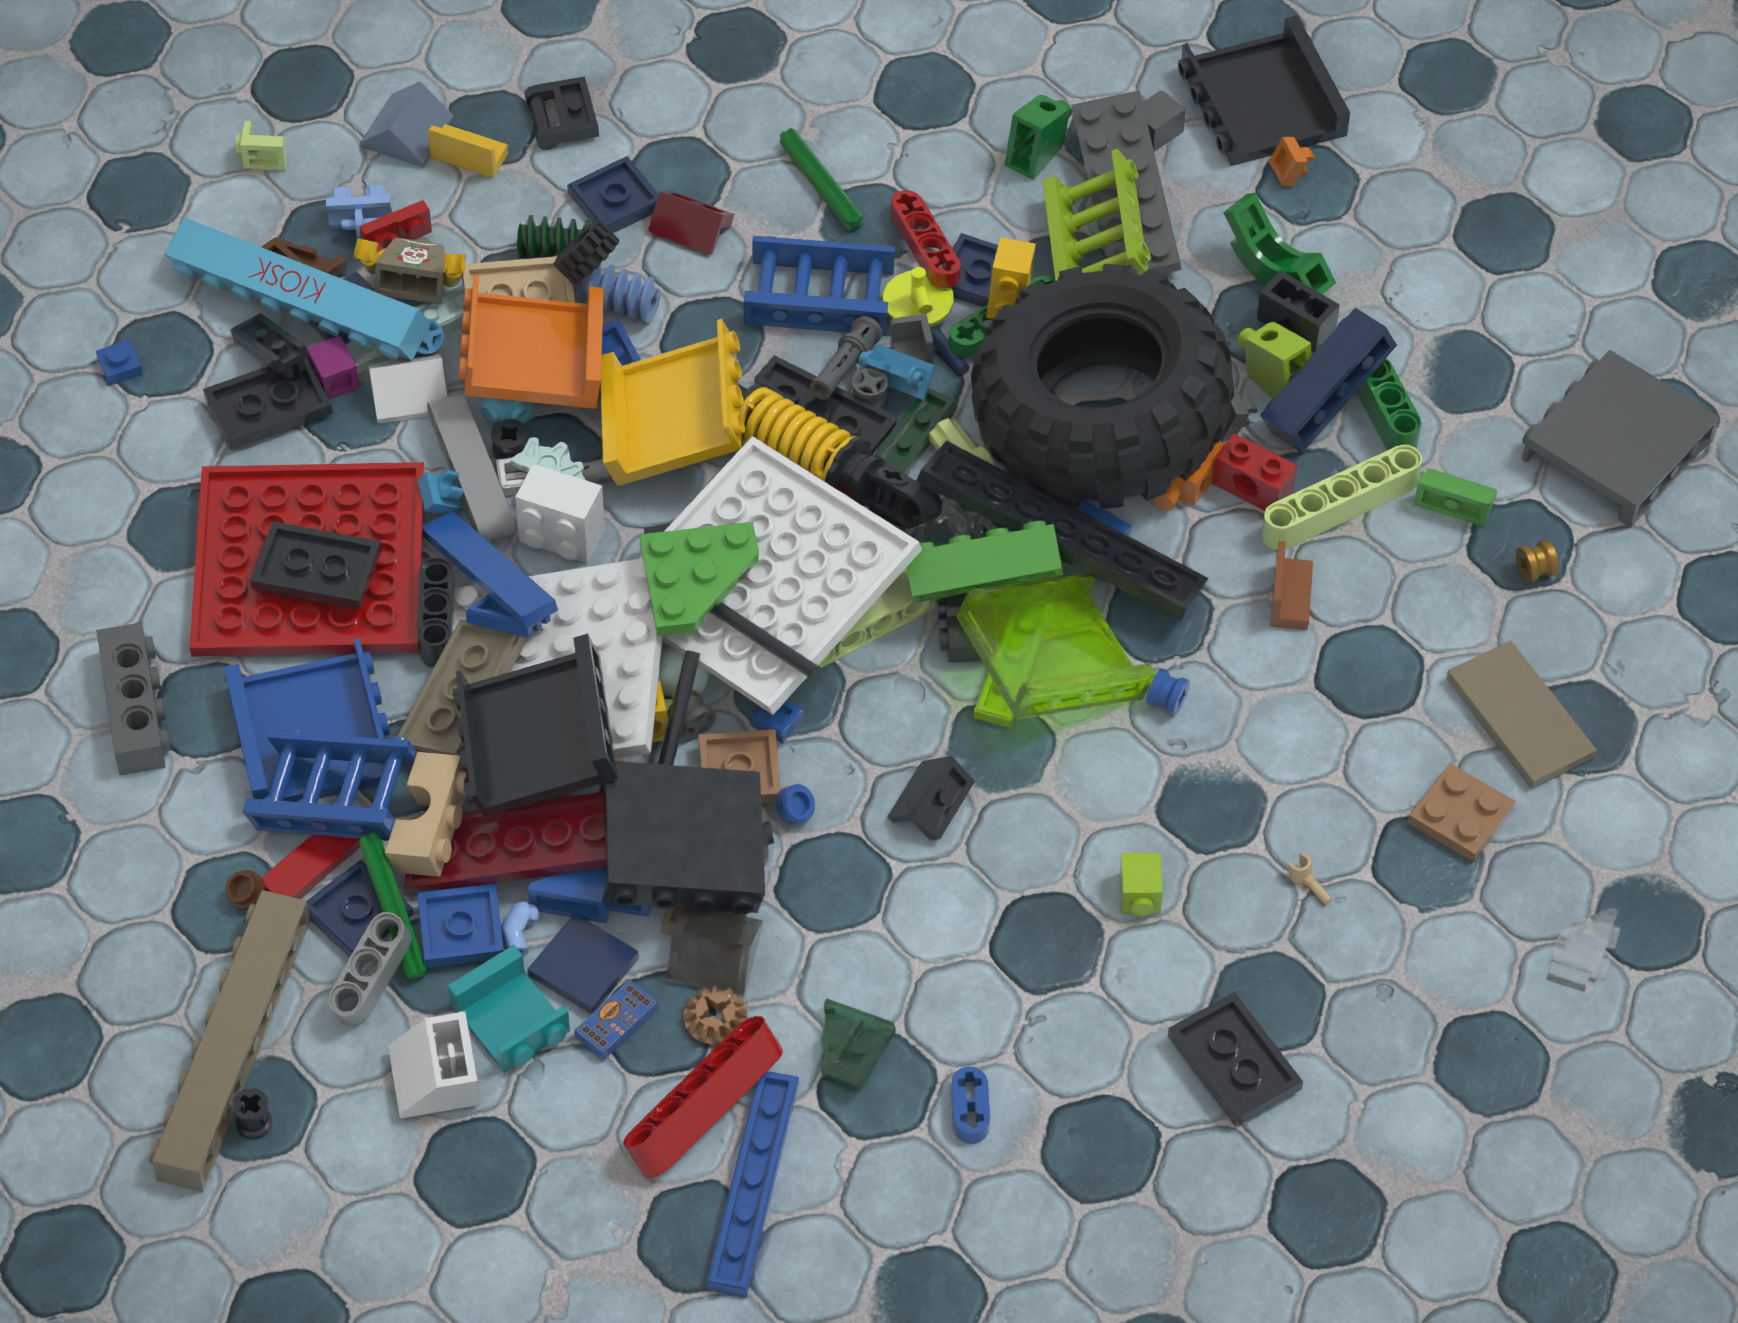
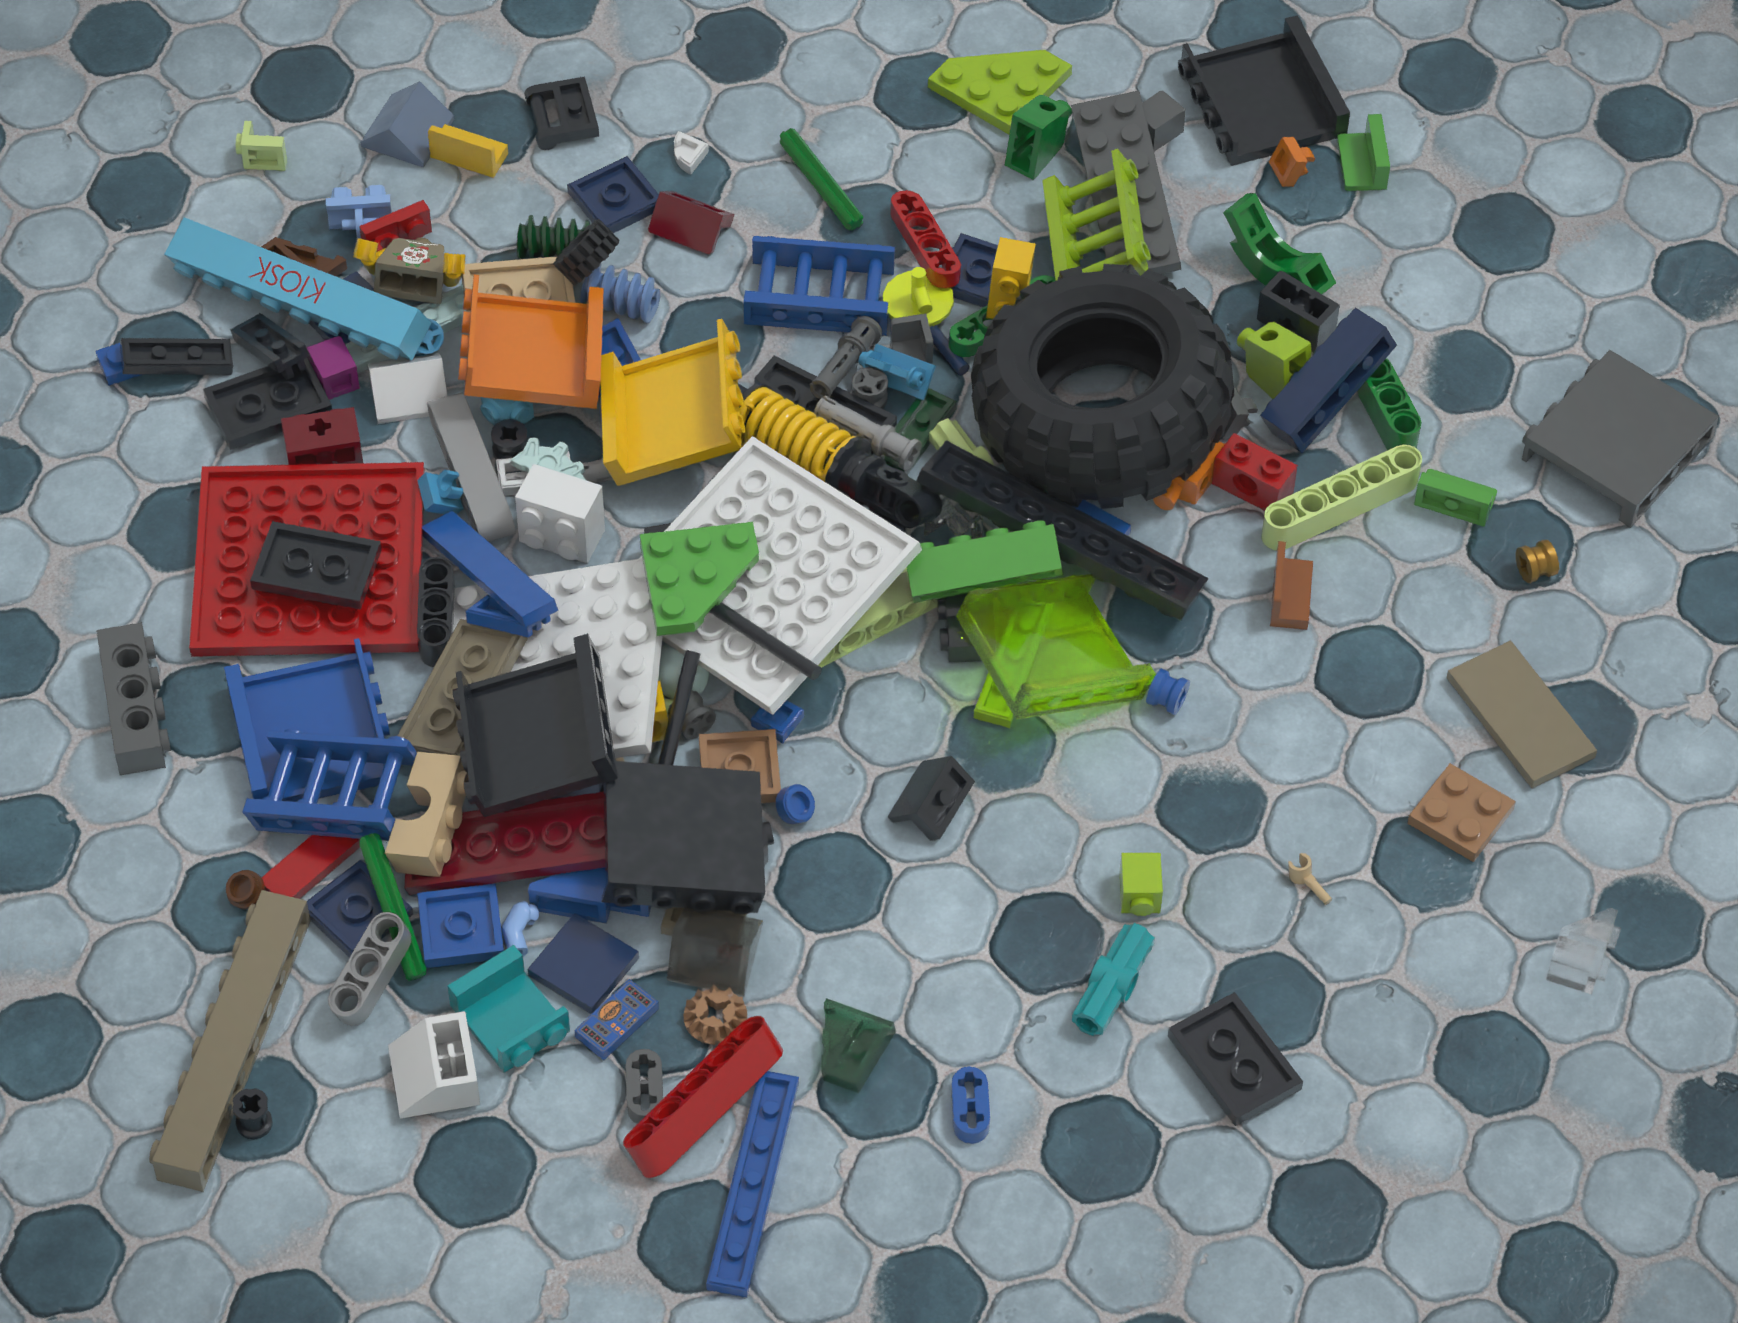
none -> black tile [120,338,233,375]
none -> dark red brick [281,407,363,465]
none -> dark grey beam [625,1049,663,1124]
none -> white tile [674,131,709,175]
none -> light grey pin [814,395,922,470]
none -> lime plate [928,50,1072,135]
none -> teal piece [1072,923,1155,1036]
none -> bright green panel [1337,114,1390,191]

